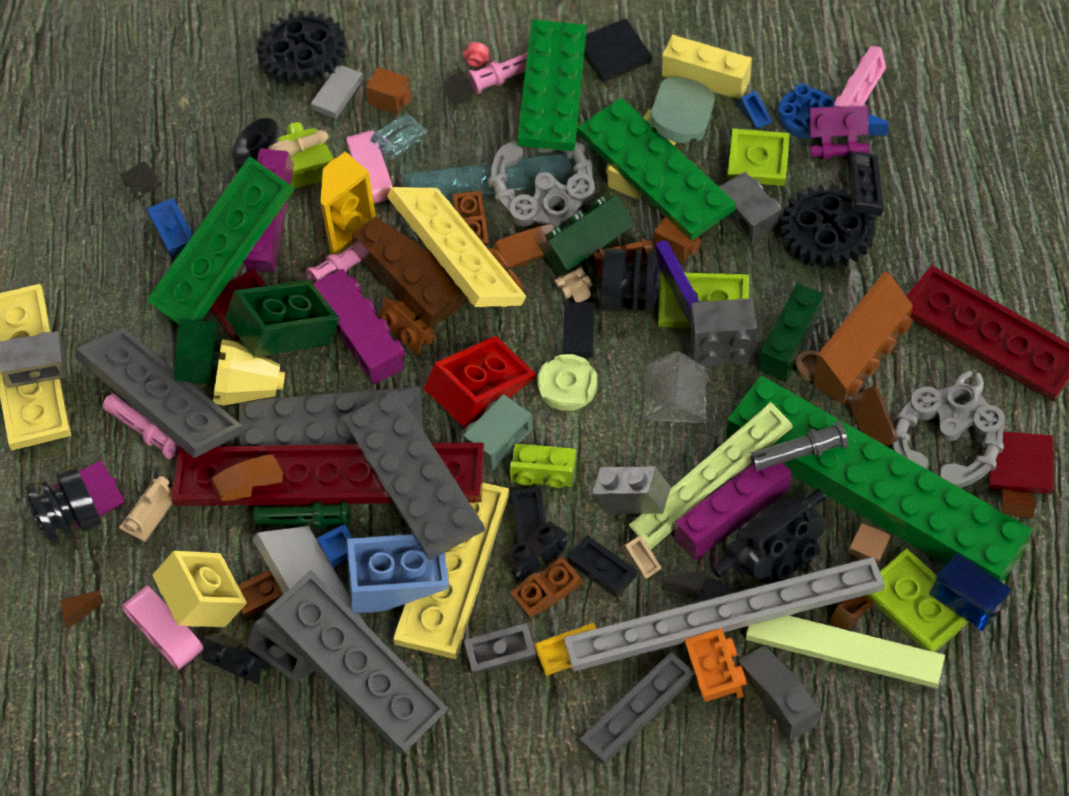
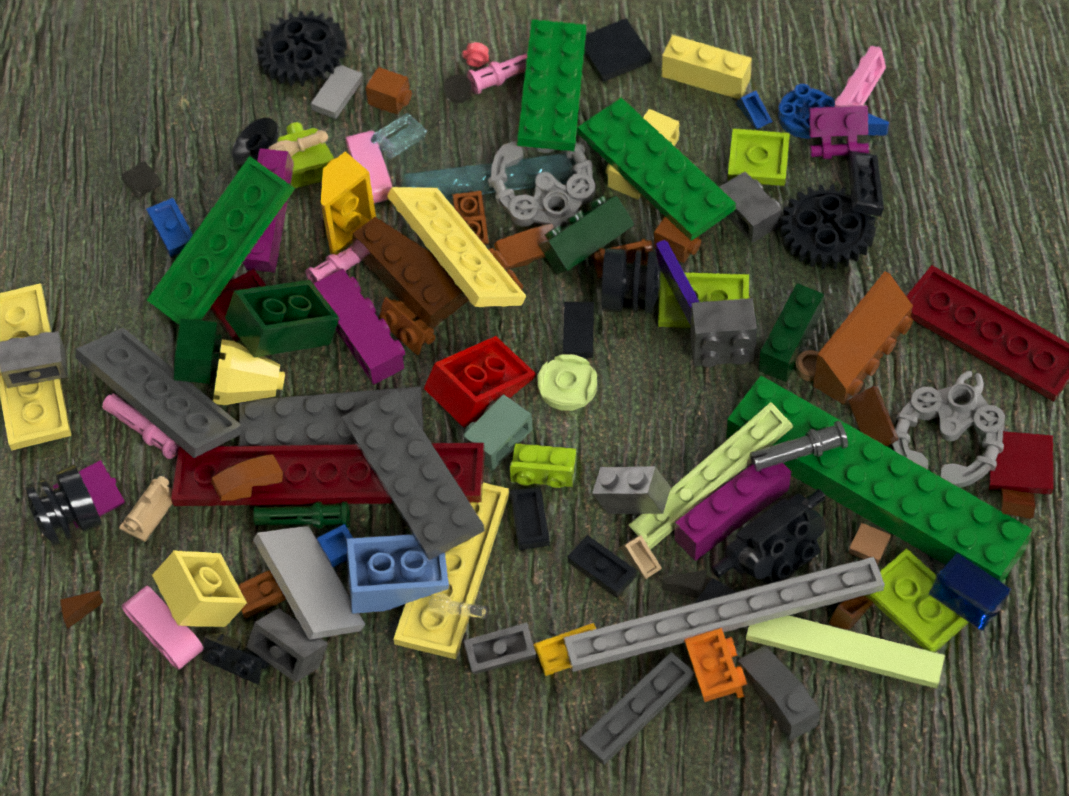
dark grey plate [263,570,449,755] -> none
black hinge [501,521,568,580] -> none
dark orange slope [510,556,583,617] -> none
tan piece [554,267,593,303] -> none
clear slope [643,351,707,423] -> none
sand green tile [649,77,715,143] -> none
none -> clear bar [428,593,487,619]

